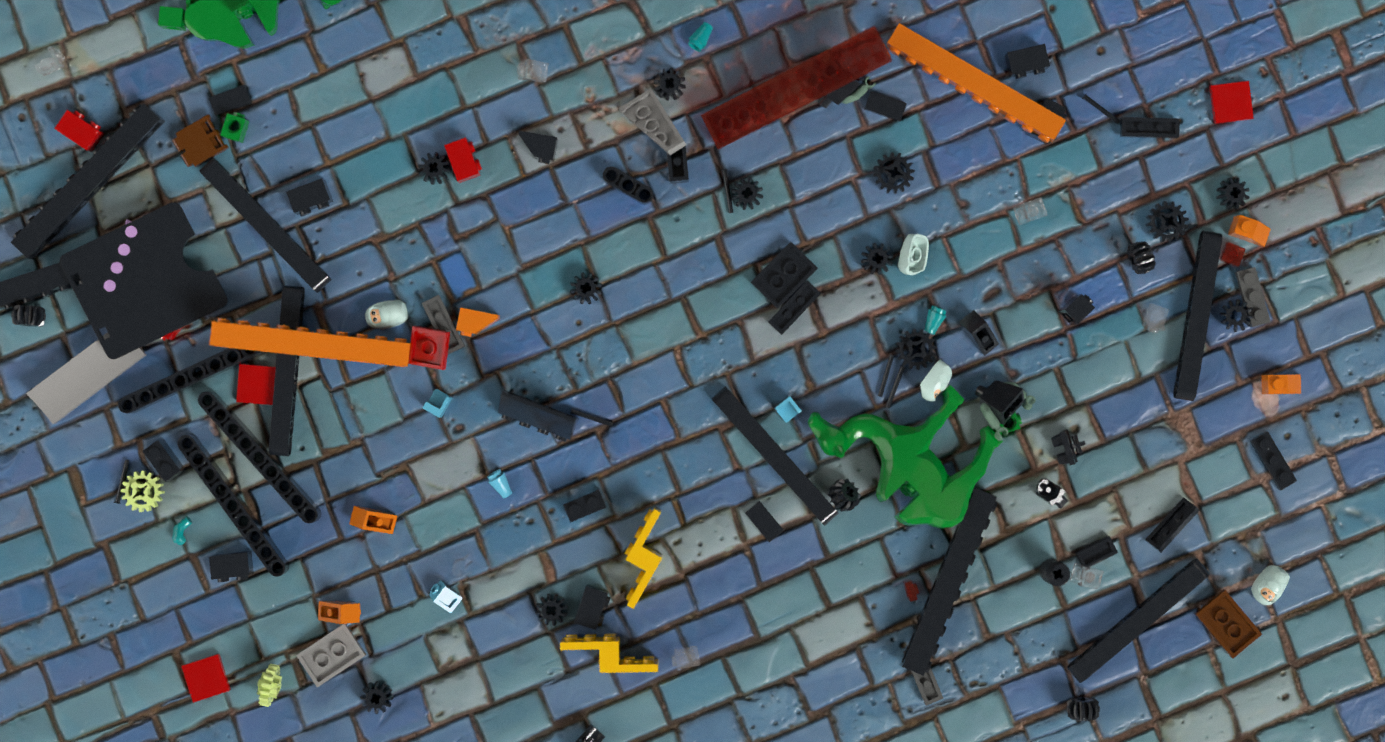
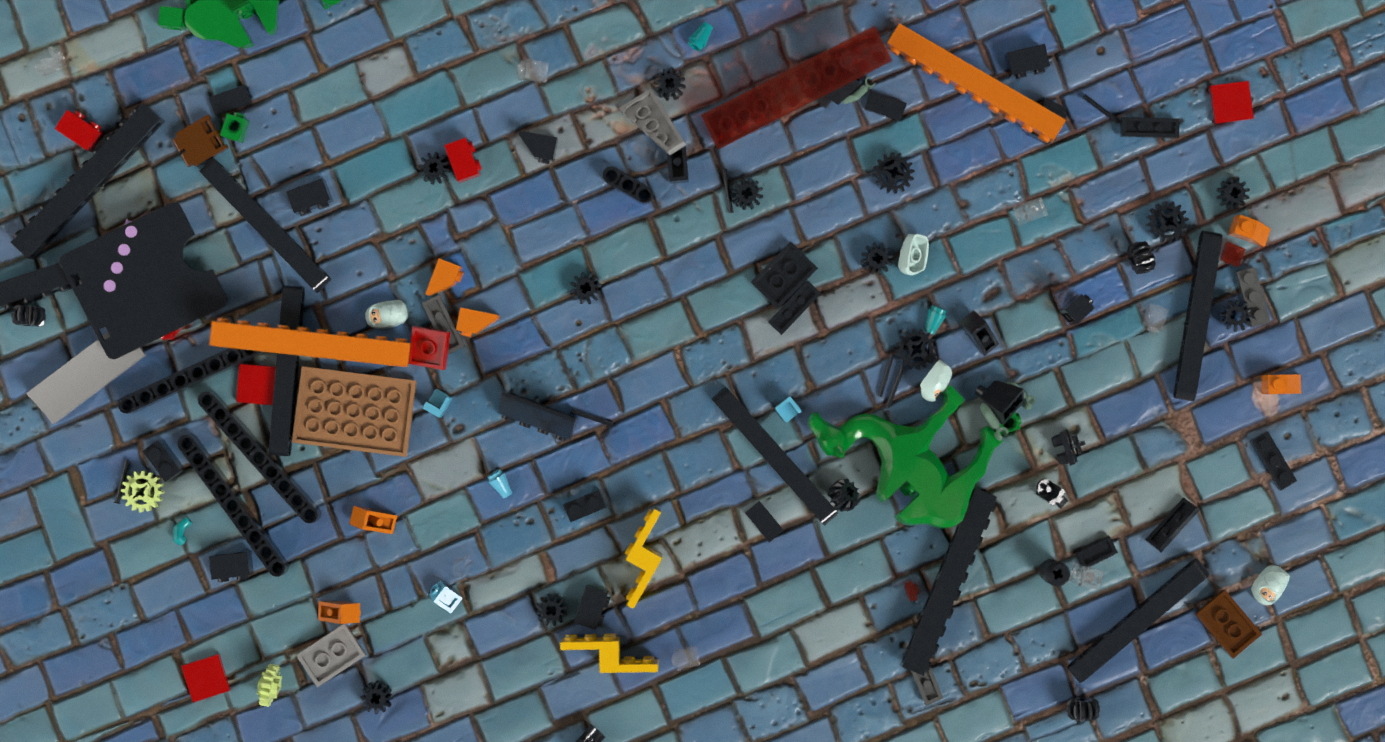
none -> medium nougat plate [292,366,417,457]
none -> orange slope [425,258,464,296]

